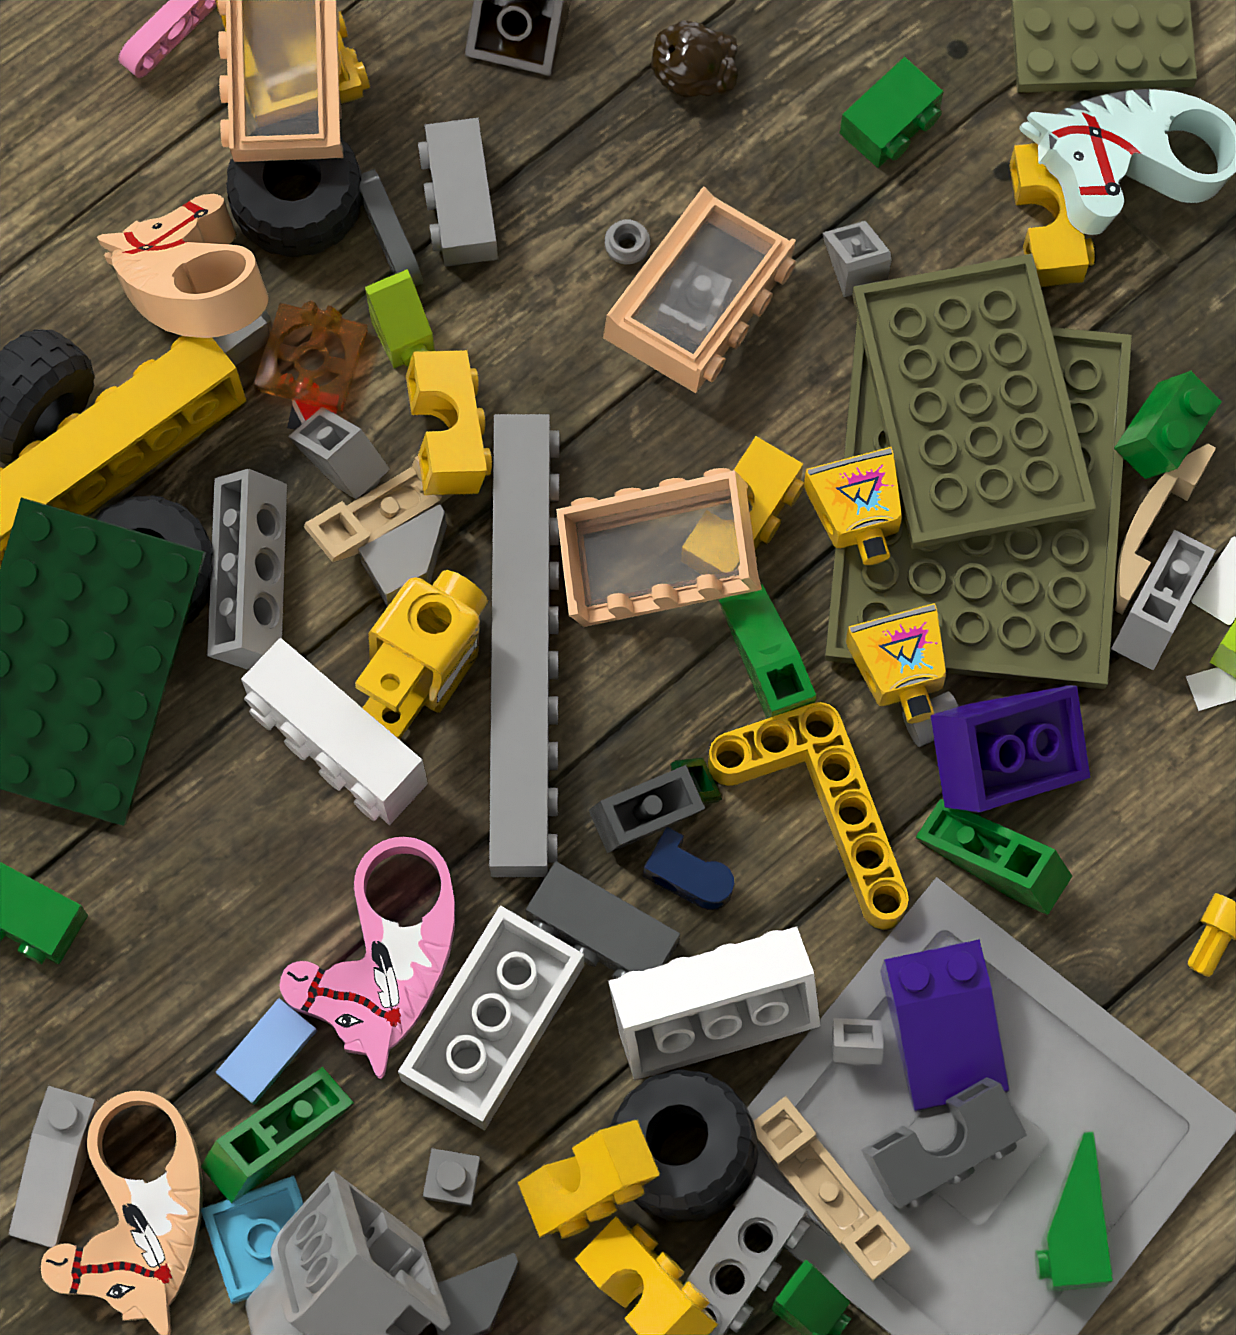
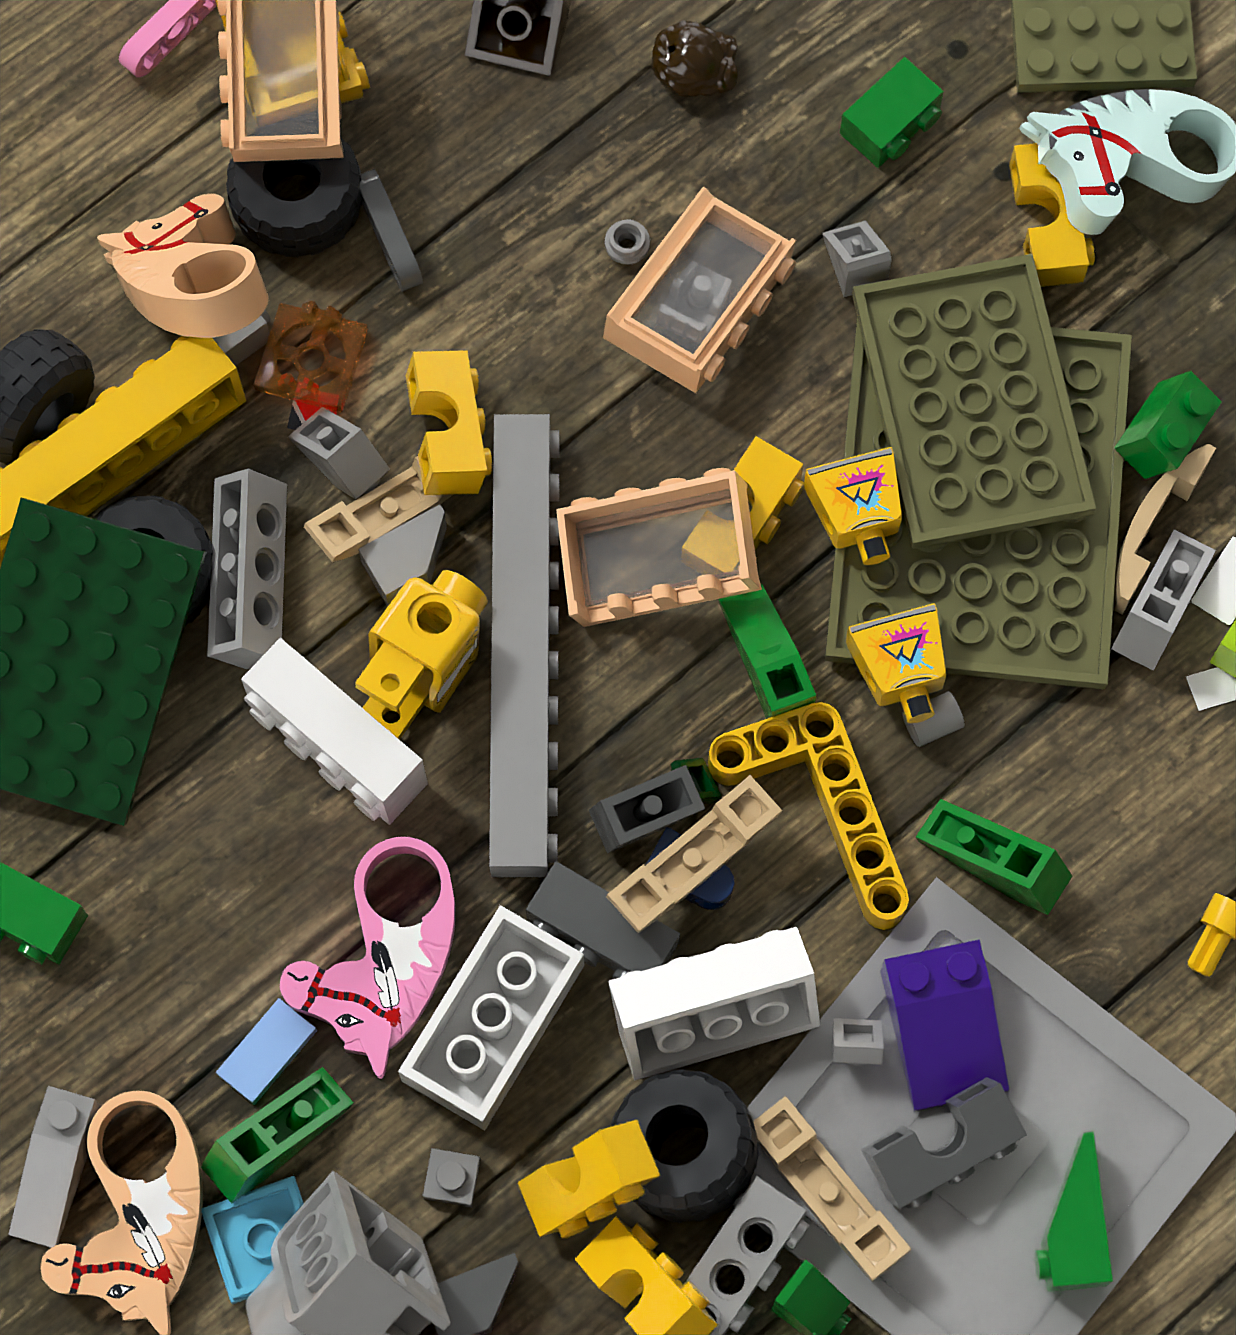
lime slope [365,269,435,368] -> none
light grey brick [418,118,498,267] -> none
dark purple slope [930,685,1090,812] -> none
none -> tan slope [606,775,782,933]

